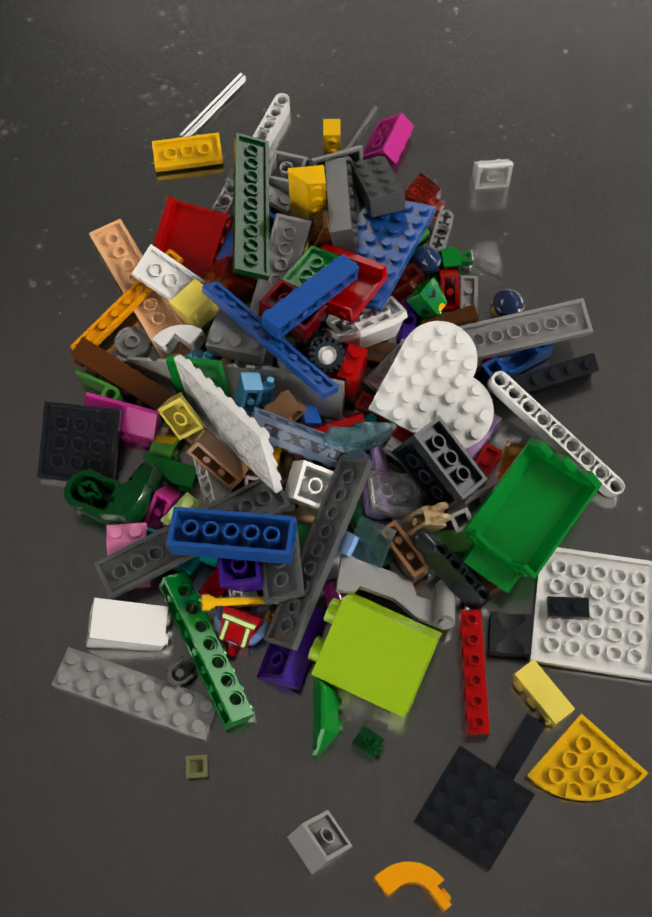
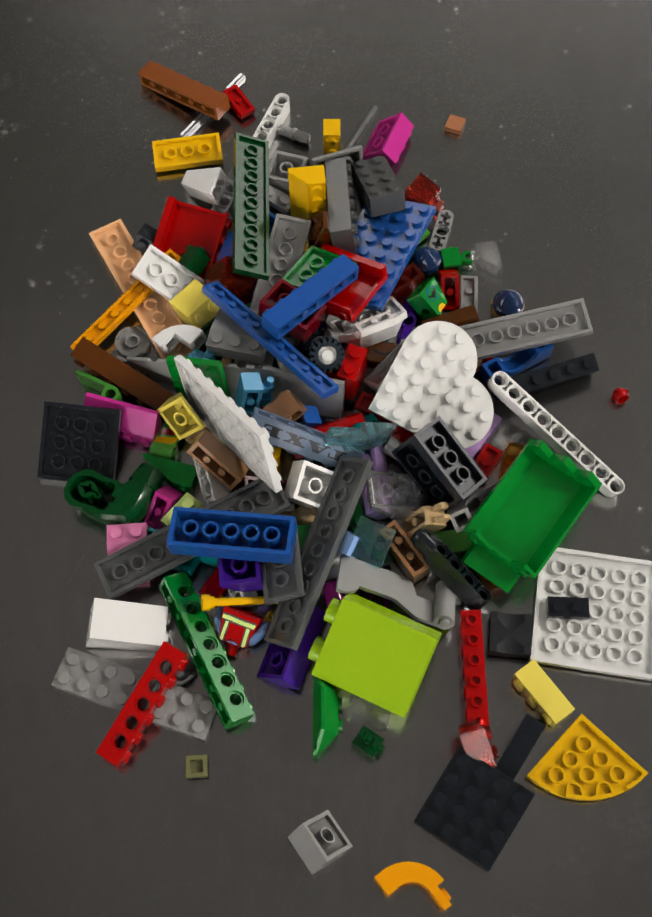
white slope [472,159,513,189] -> none
none -> red brick [95,641,189,766]
none -> black brick [132,223,157,253]
none -> dark orange brick [138,60,230,121]
none -> dark green brick [179,244,211,276]
none -> white slope [181,167,227,205]
none -> red plate [222,84,255,119]
none -> light grey axle [278,124,311,144]
none -> nougat tile [444,114,466,135]
none -> clear red slope [459,719,499,768]
none -> red plate [611,387,630,404]

